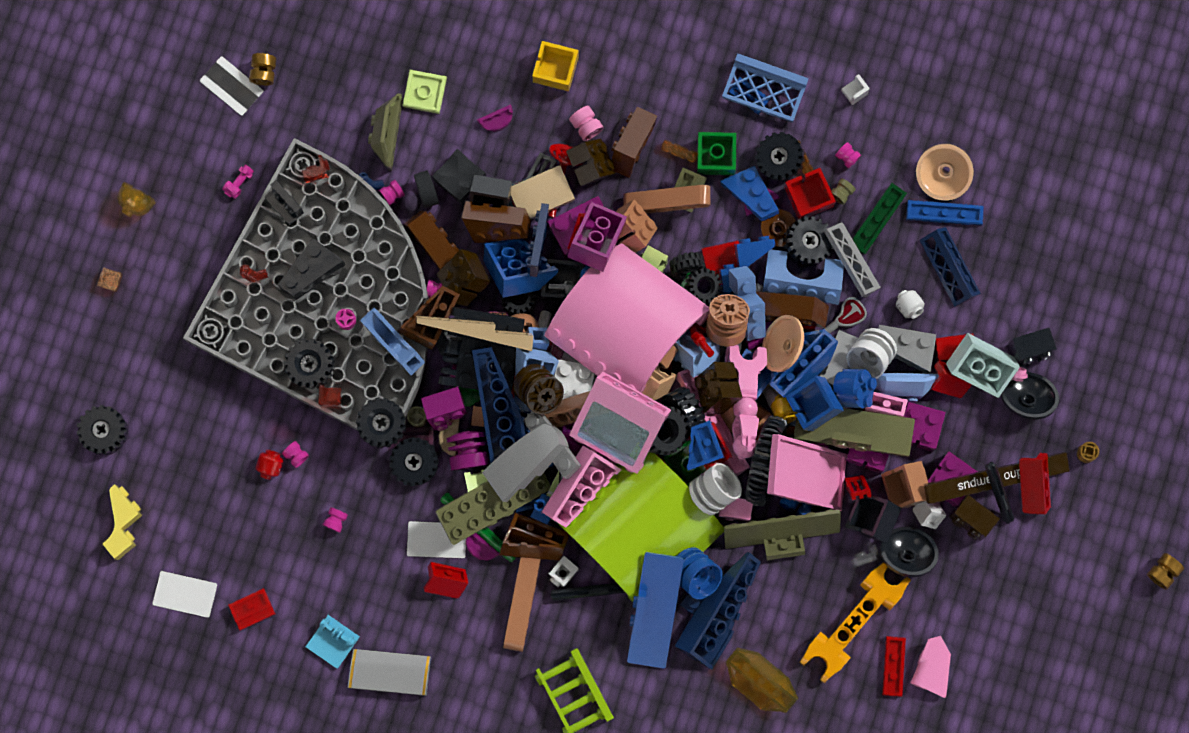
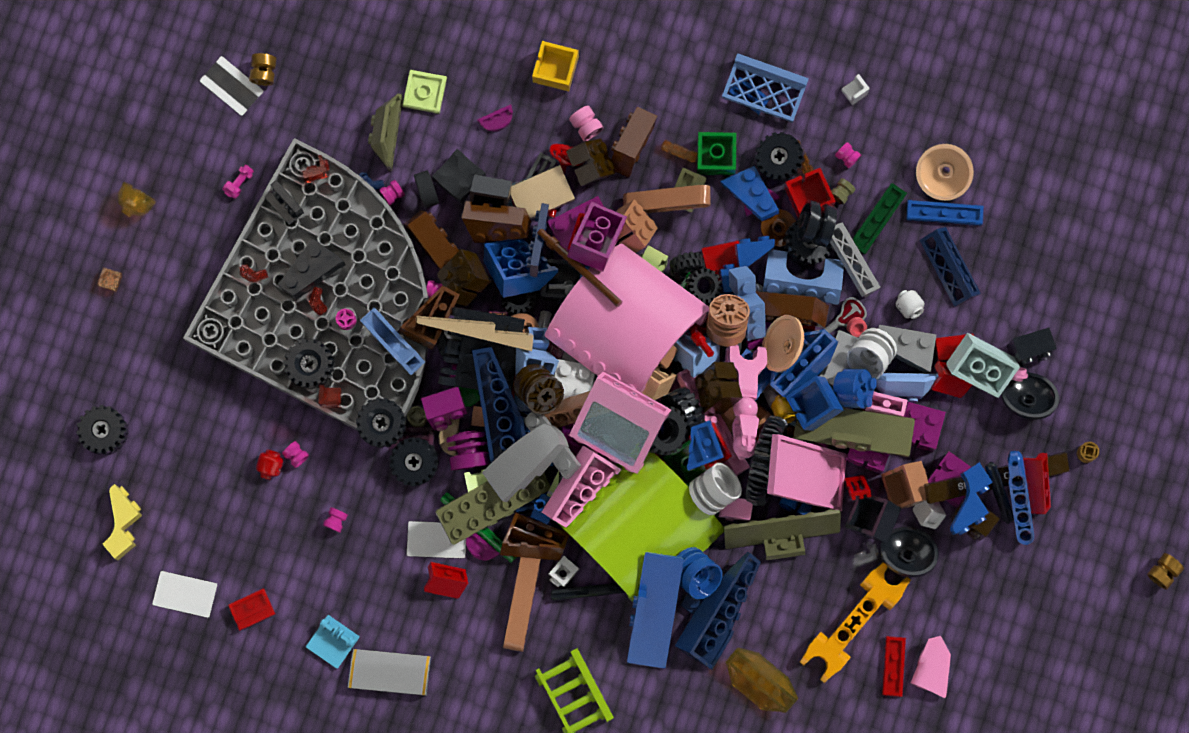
none -> clear red arm [309,287,327,315]
none -> reddish brown bar [537,229,623,307]
none -> black wheel [797,200,837,247]
none -> coral tile [847,317,867,337]
none -> blue arch [950,462,992,535]
none -> blue piece [1007,451,1034,545]

